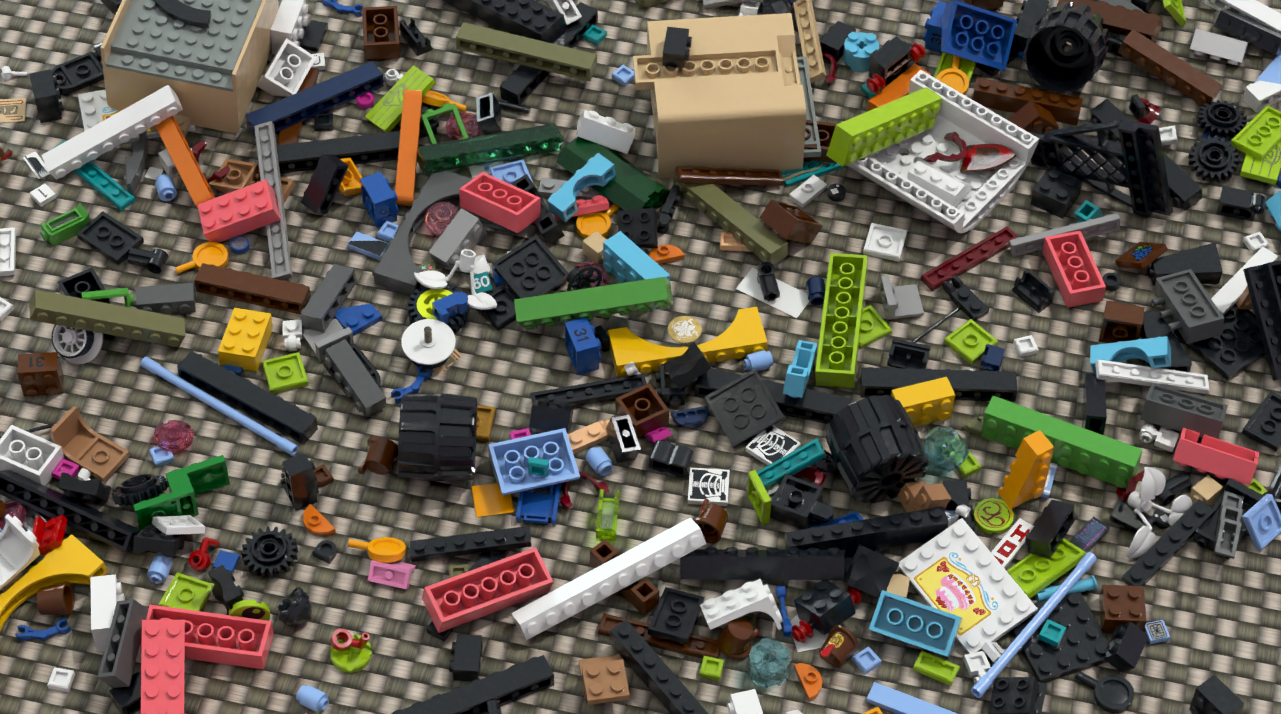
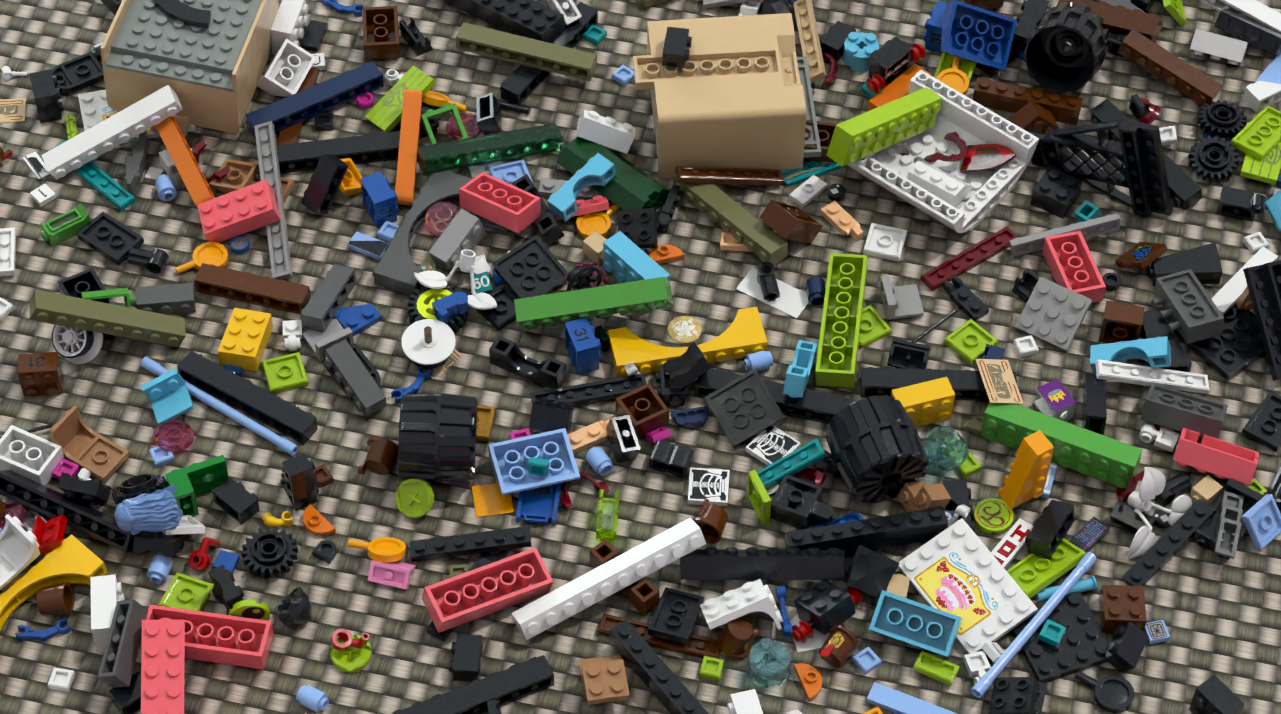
none -> lime axle [65,114,78,140]
none -> medium blue hair [114,485,183,535]
none -> medium azure bracket [141,368,194,425]
none -> black brick [213,477,260,525]
none -> yellow arm [262,511,294,527]
none -> lime tile [395,478,434,518]
none -> black arch [489,336,567,389]
none -> light nougat hinge [820,201,863,242]
none -> tan sticker [975,359,1024,404]
none -> light grey plate [1015,276,1092,352]
none -> piece [1034,379,1077,421]

